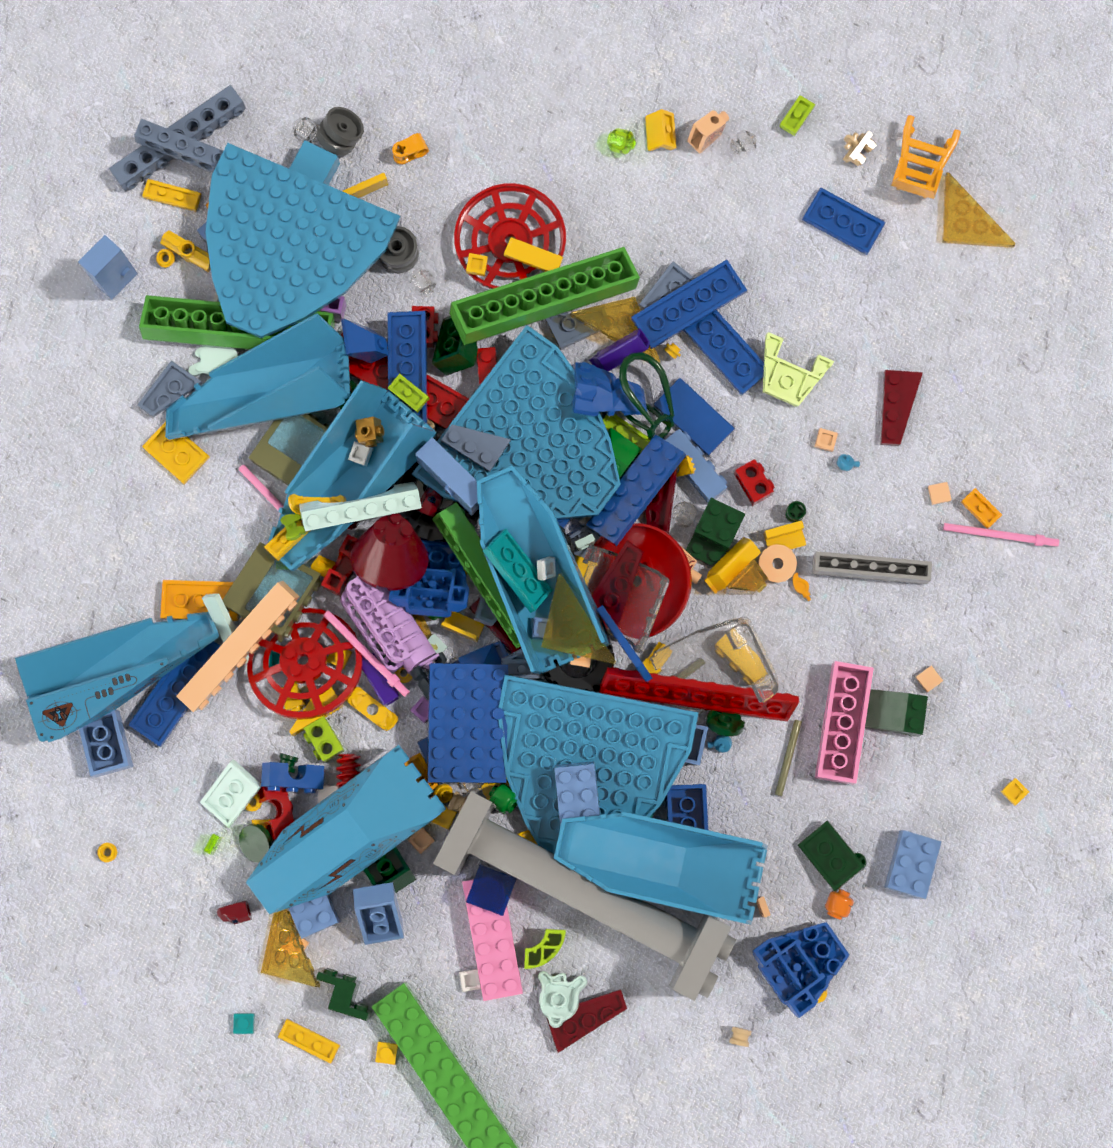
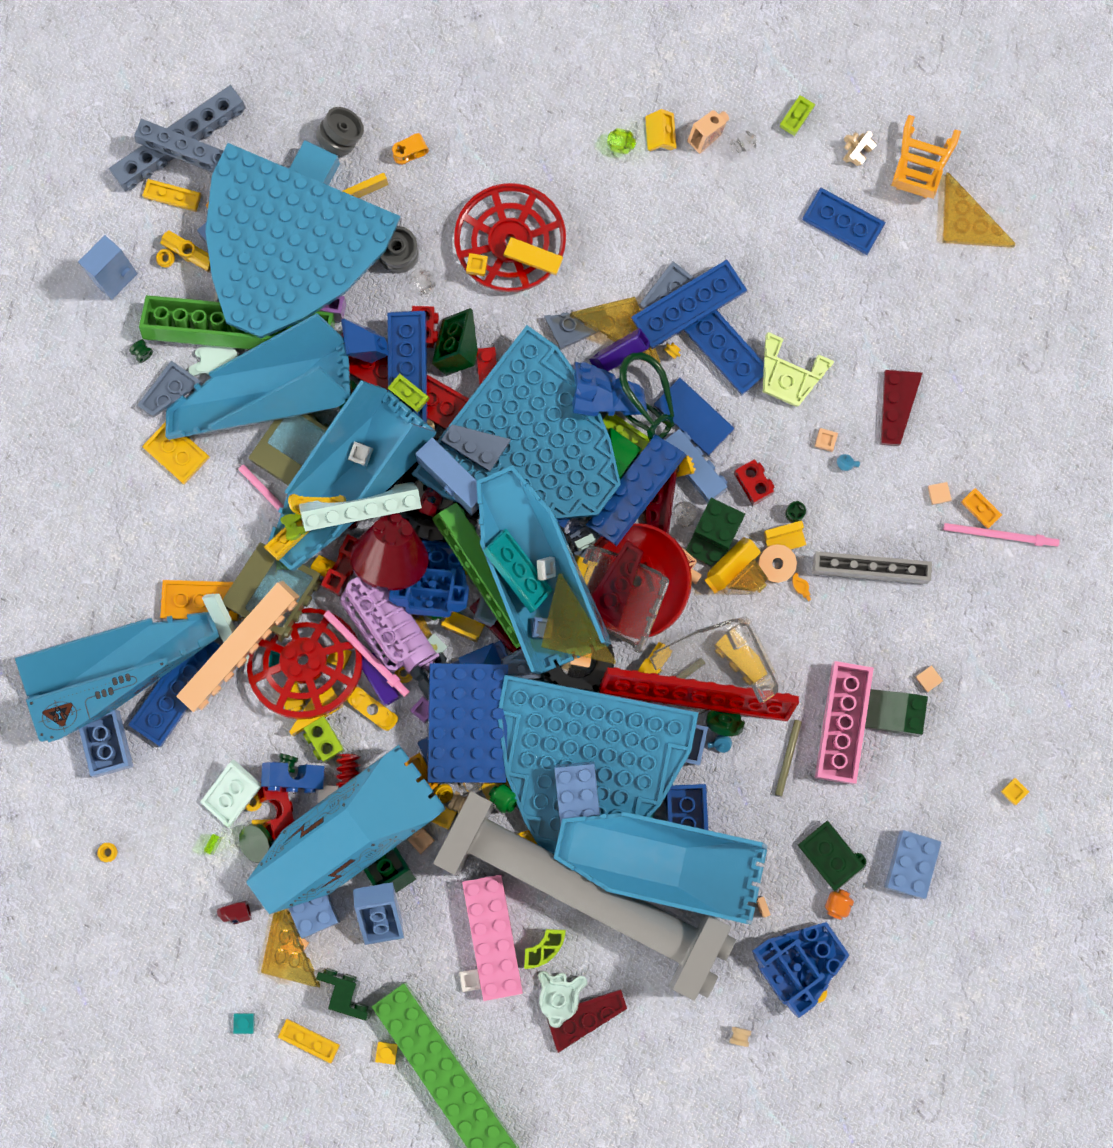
clear head [293,117,319,143] -> none
pearl gold brick [355,417,384,447] -> none
bright green brick [449,247,640,345] -> none
clear blue tile [466,865,517,916] -> none
blue tile [597,605,652,682] -> none
none -> dark green wheel [129,339,153,363]

